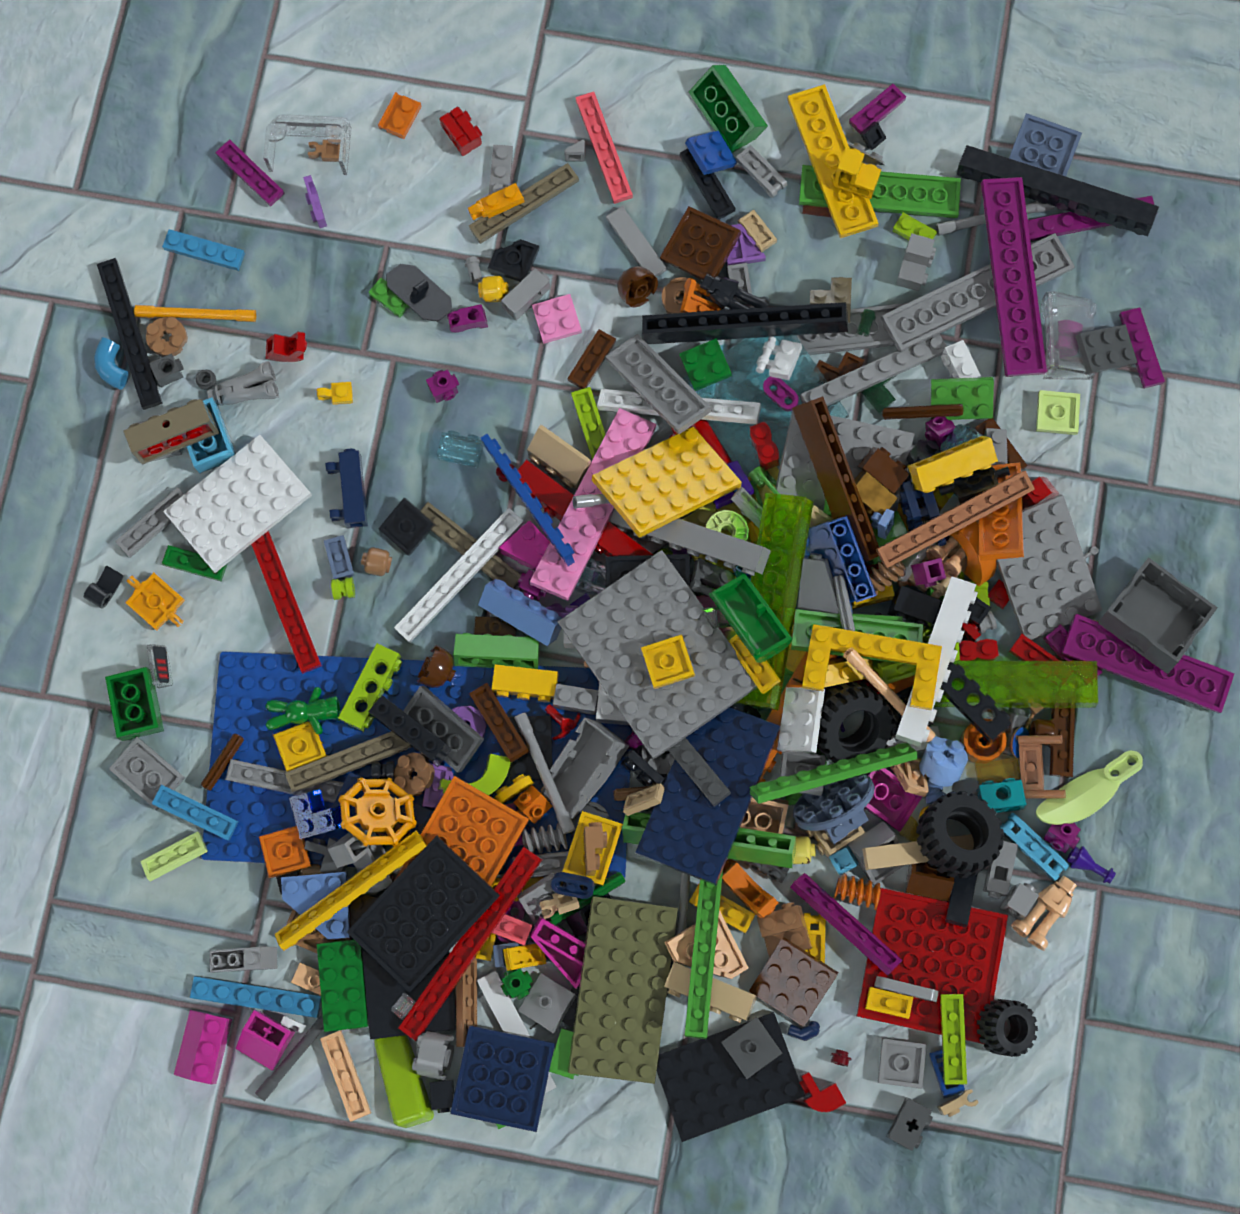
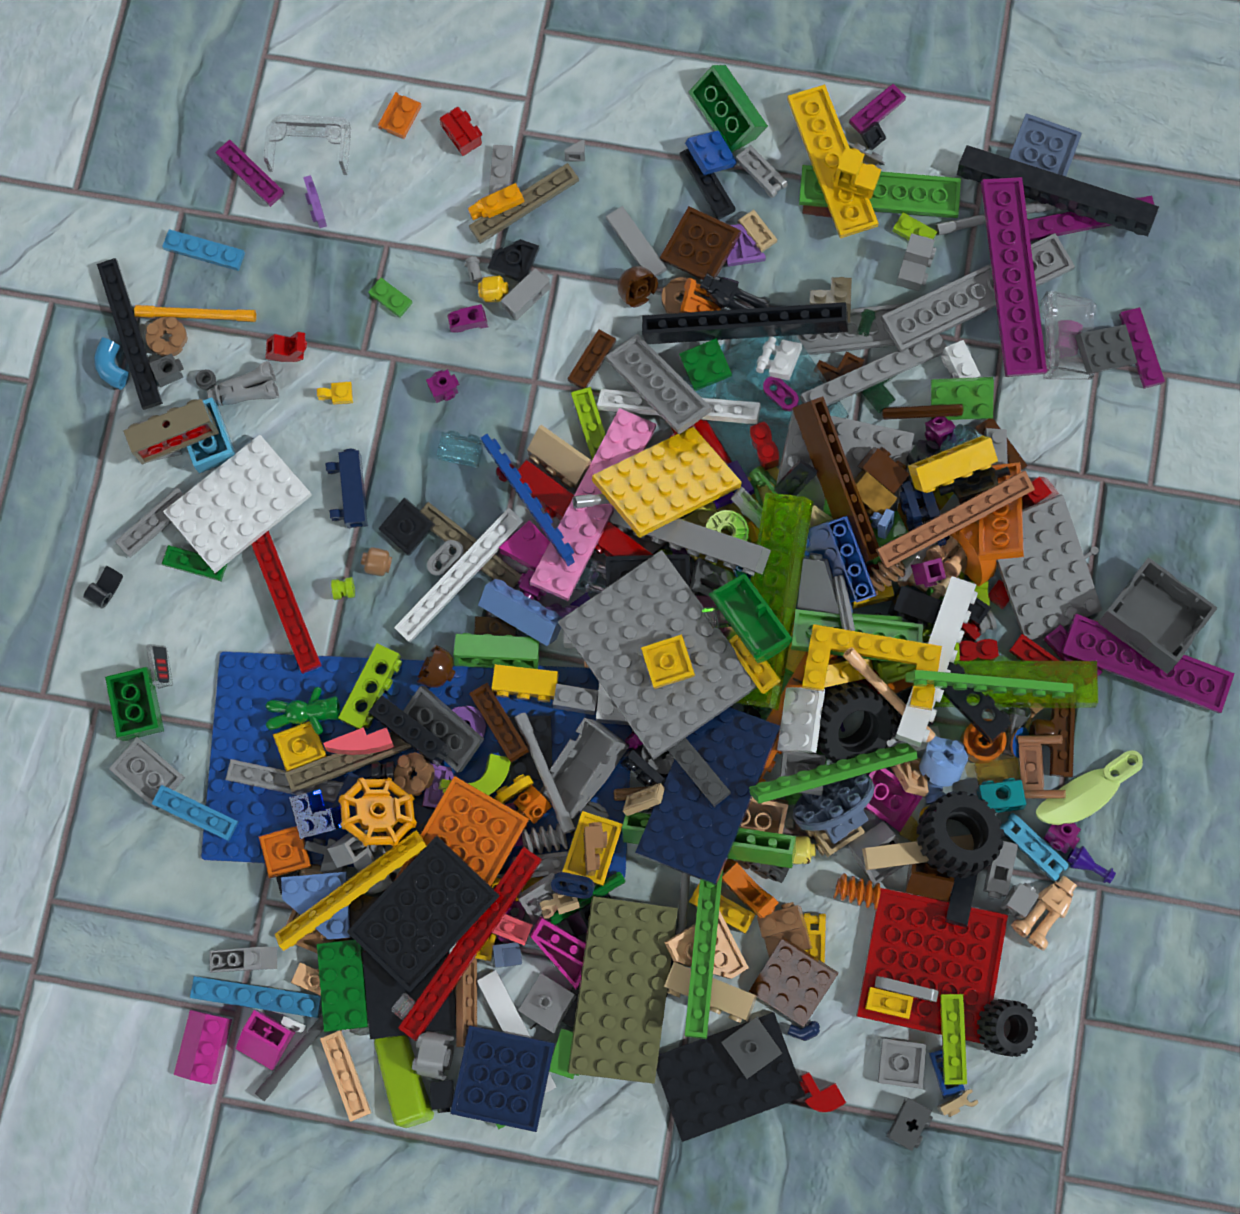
light orange plate [125,572,185,631] -> none
yellowish green plate [140,831,208,882] -> none
reddish brown axle [201,733,244,791] -> none
medium nougat plate [308,140,343,162] -> none
sand blue plate [324,535,355,580] -> none
black shield [386,264,452,322] -> none
green brick [501,968,533,1000] -> none
yellow plate [503,944,547,971] -> none
bright pink plate [532,294,582,344] -> none
red plant [545,704,580,740] -> none
coral plate [576,91,633,204] -> none
light grey plate [727,263,752,304] -> none
magenta plate [790,873,902,975] -> none
medium azure plate [829,846,859,875] -> none
dark red plate [831,1049,852,1067] -> none
yellowish green plate [1036,390,1080,435] -> none
none -> coral slope [323,727,394,755]
none -> light grey plate [427,540,464,575]
none -> black plate [774,458,817,502]
none -> bright green plate [906,670,1073,699]

